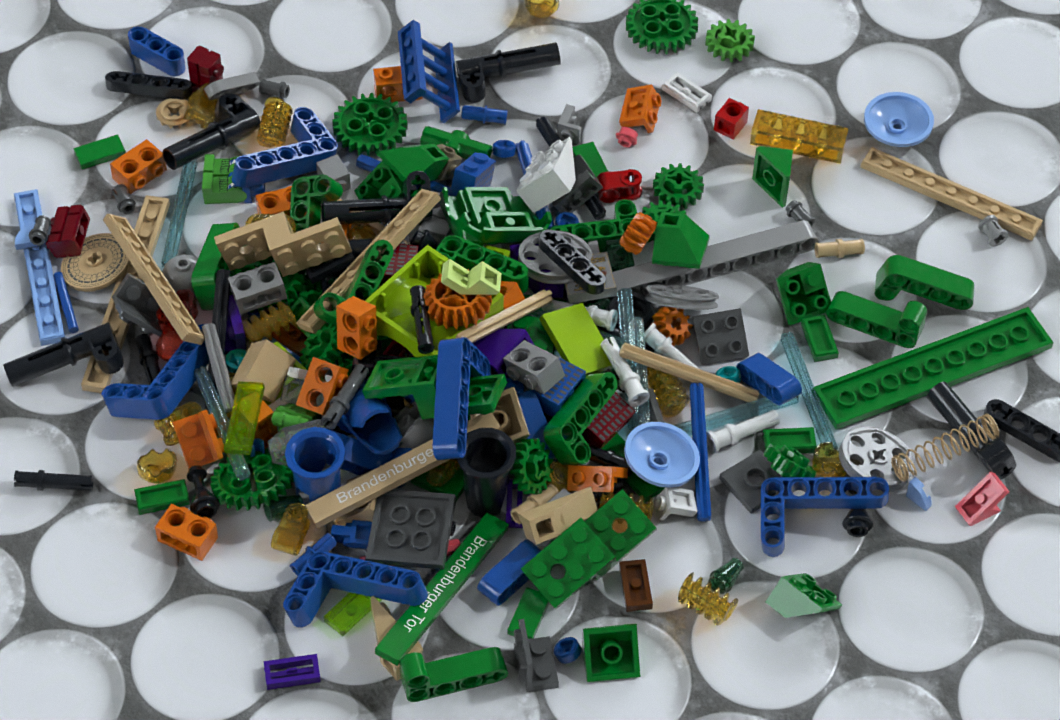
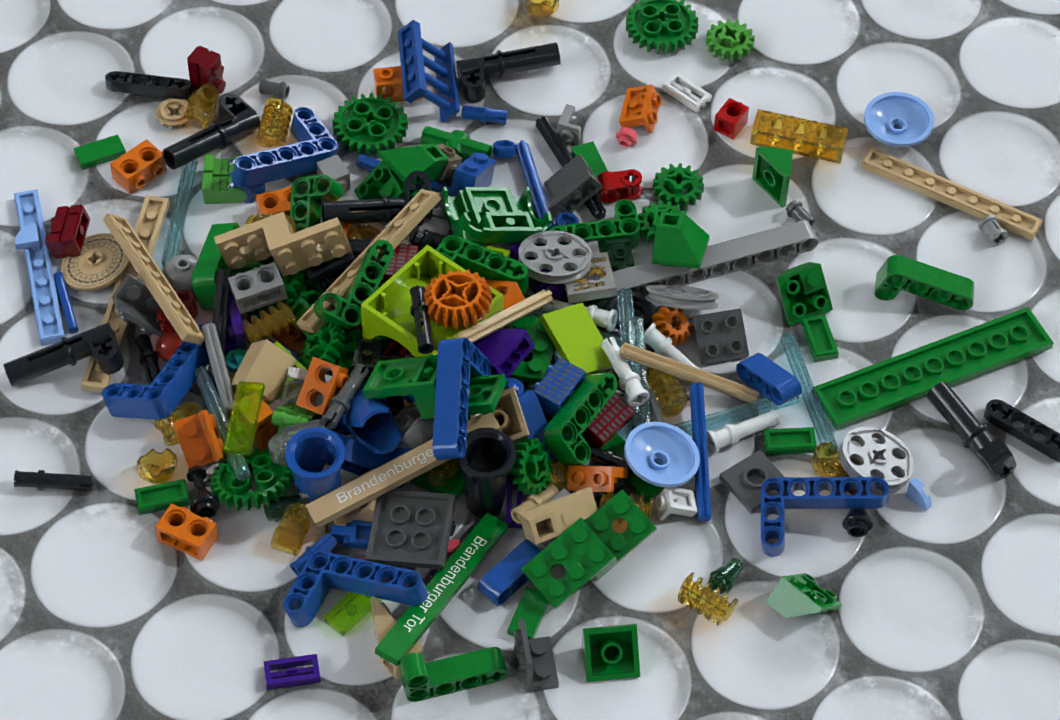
dark grey pin [29,215,51,246] -> none
dark grey pin [112,184,136,214] -> none
blue beam [128,27,186,76] -> none
light grey beam [204,72,260,100] -> none
blue hand [244,438,265,457] -> none
orange brick [336,296,377,359] -> none
yellowish green slope [441,259,502,295] -> none
light grey brick [503,340,565,394] -> none
white slope [516,137,576,213] -> none
black beam [539,229,606,295] -> none
blue tile [553,637,582,664] -> none
reddish brown plate [619,559,653,612] -> none
orange gear [620,212,657,255] -> none
teal tile [715,366,741,383] -> none
green gear [764,443,817,477] -> none
tan pin [814,239,865,258] -> none
green beam [826,291,927,348] -> none
tan piece [891,414,999,482] -> none
coral slope [955,472,1010,526] -> none

